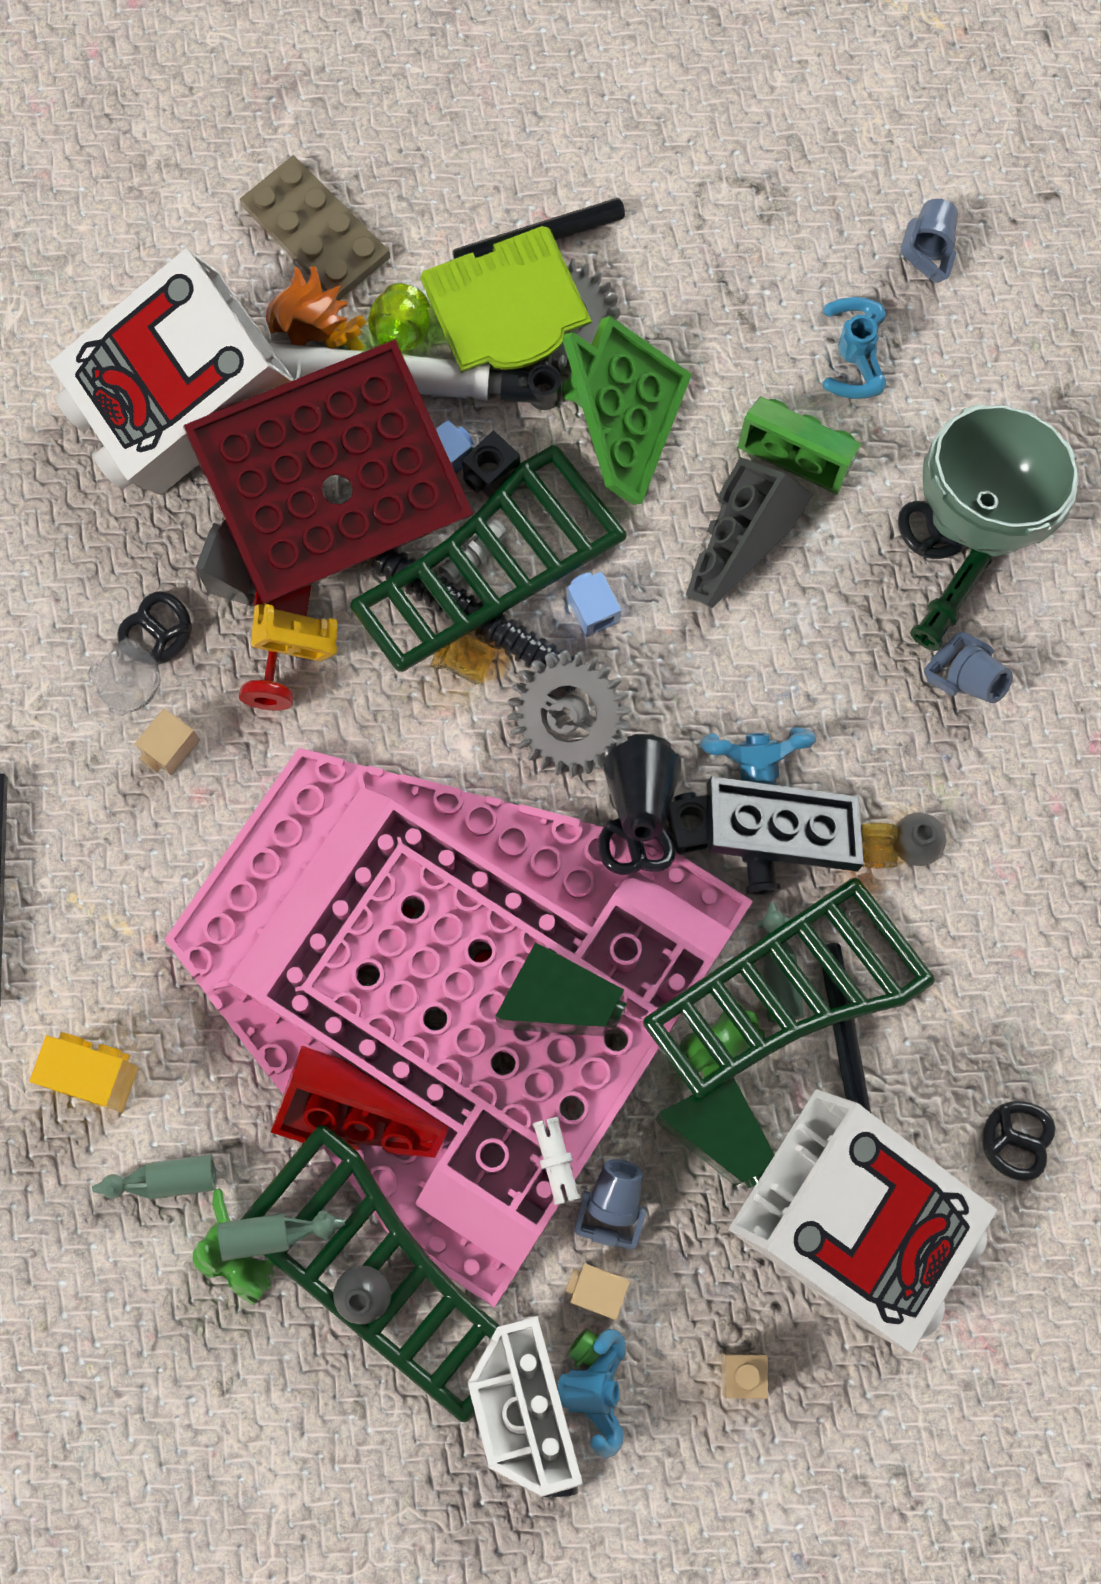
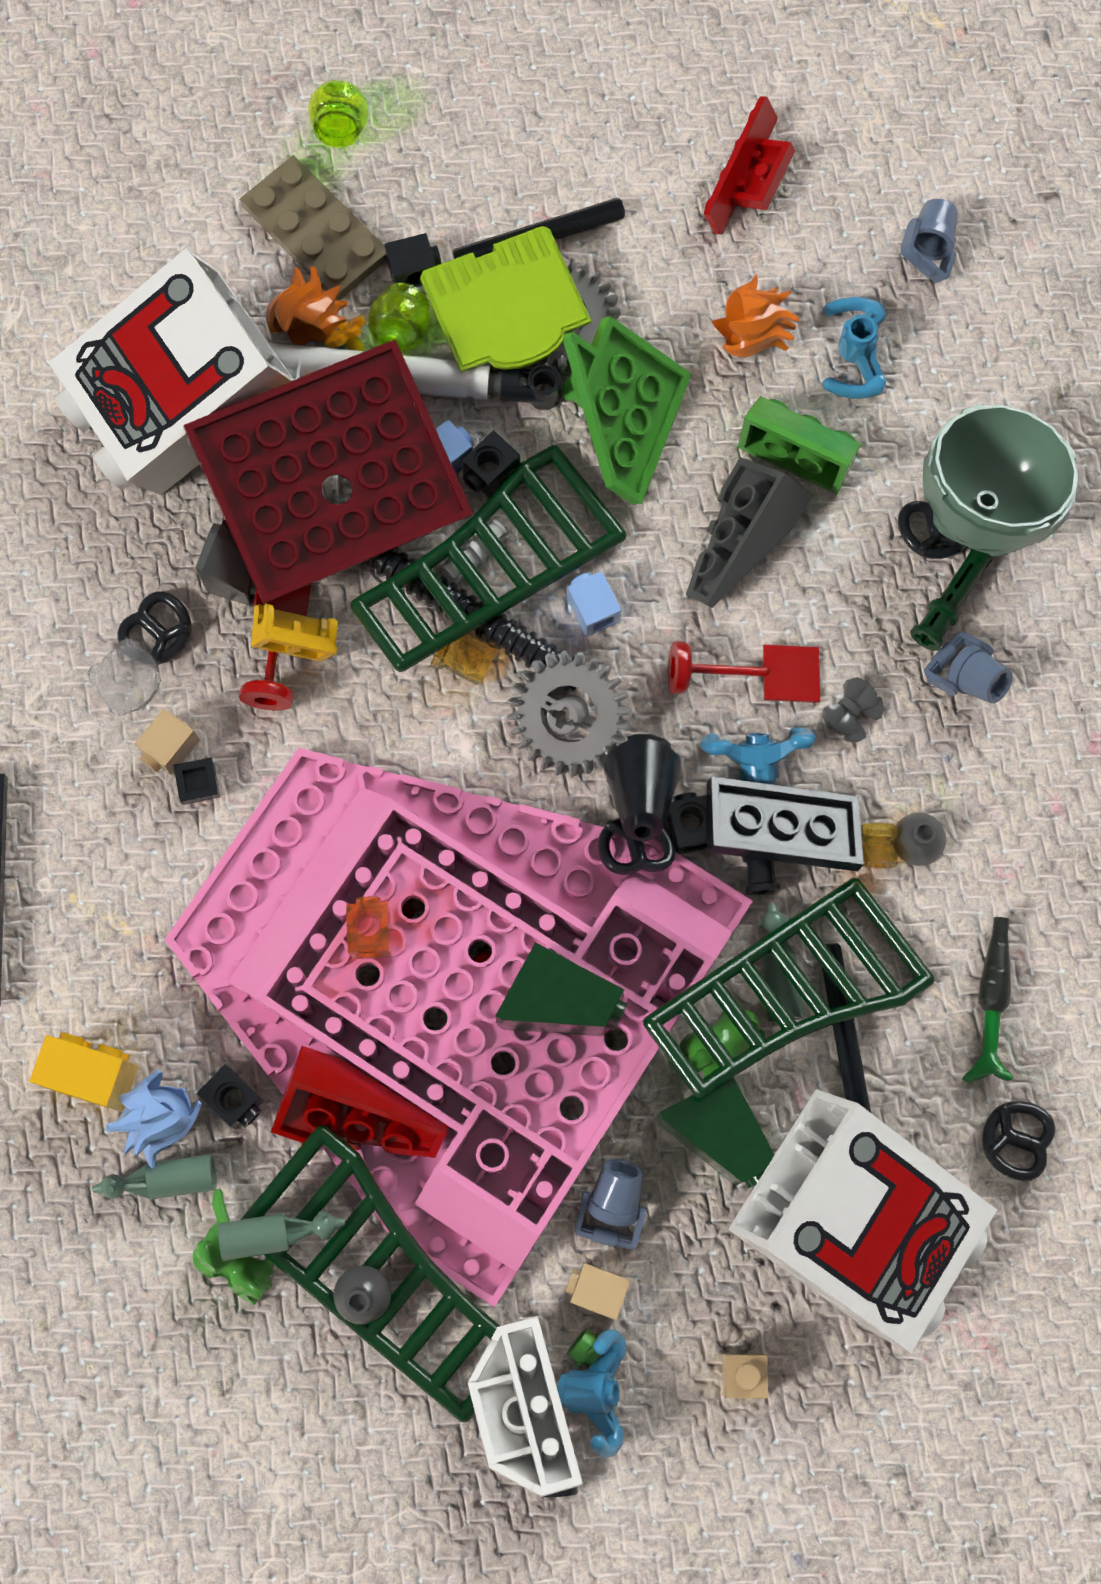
white pin [533,1117,580,1205] -> none
none -> light blue hair [105,1070,201,1169]
none -> black plate [173,757,220,805]
none -> black brick [196,1064,264,1130]
none -> clear neon green piece [308,80,369,148]
none -> clear orange brick [346,896,392,959]
none -> black brick [384,233,442,293]
none -> red piece [668,641,820,703]
none -> red bracket [704,96,795,235]
none -> orange hair [711,274,800,358]
none -> dark grey piece [822,677,884,742]
none -> pearl dark grey piece [962,917,1014,1082]

